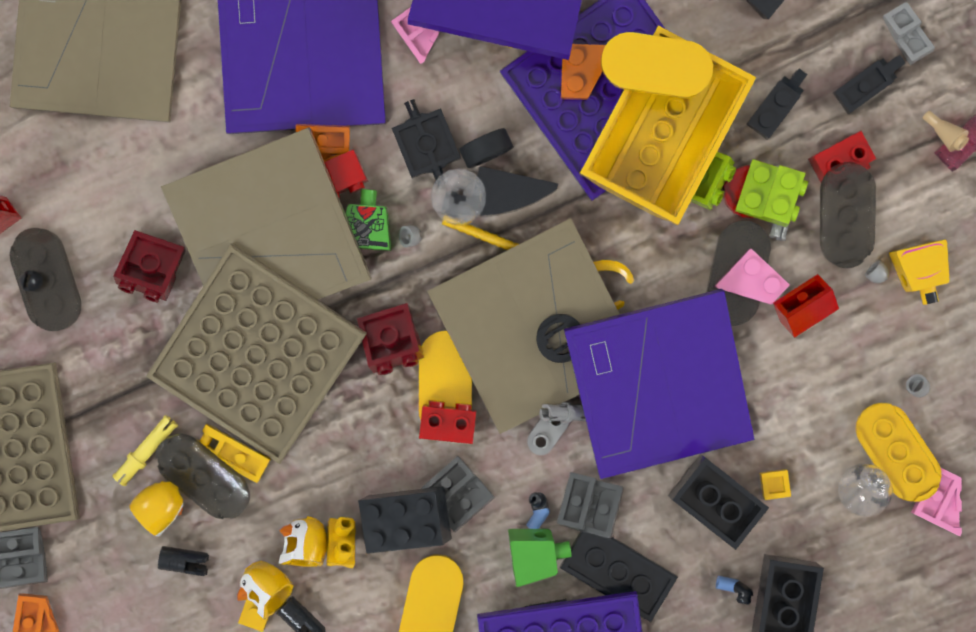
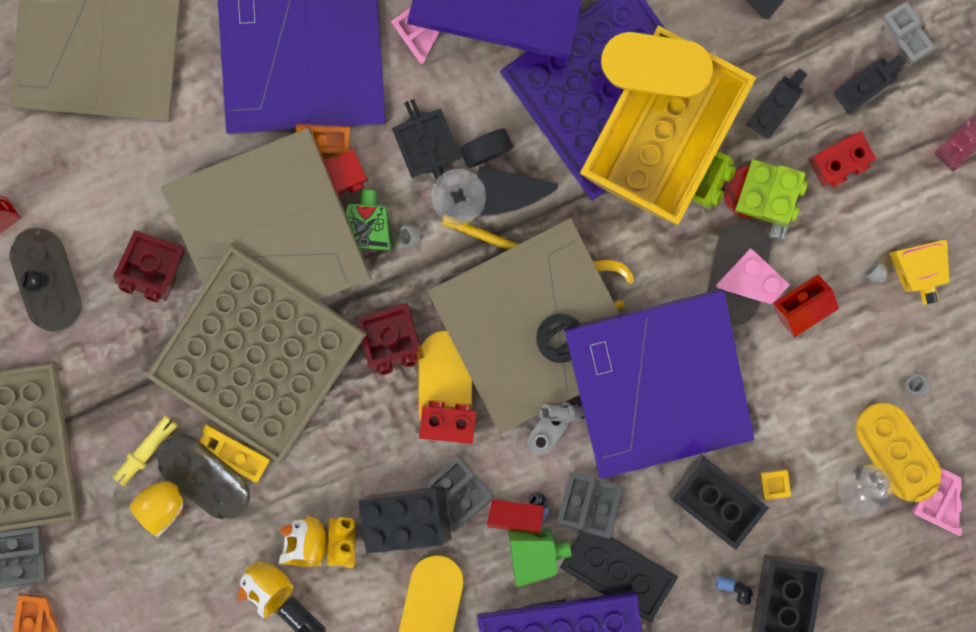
black hinge [158,546,209,576] -> none
yellow plate [238,600,269,632] -> none
orange wing [561,44,606,100] -> none
clear smoke tile [820,162,876,268] -> none
tan cone [923,111,969,152] -> none
none -> red tile [487,499,545,534]

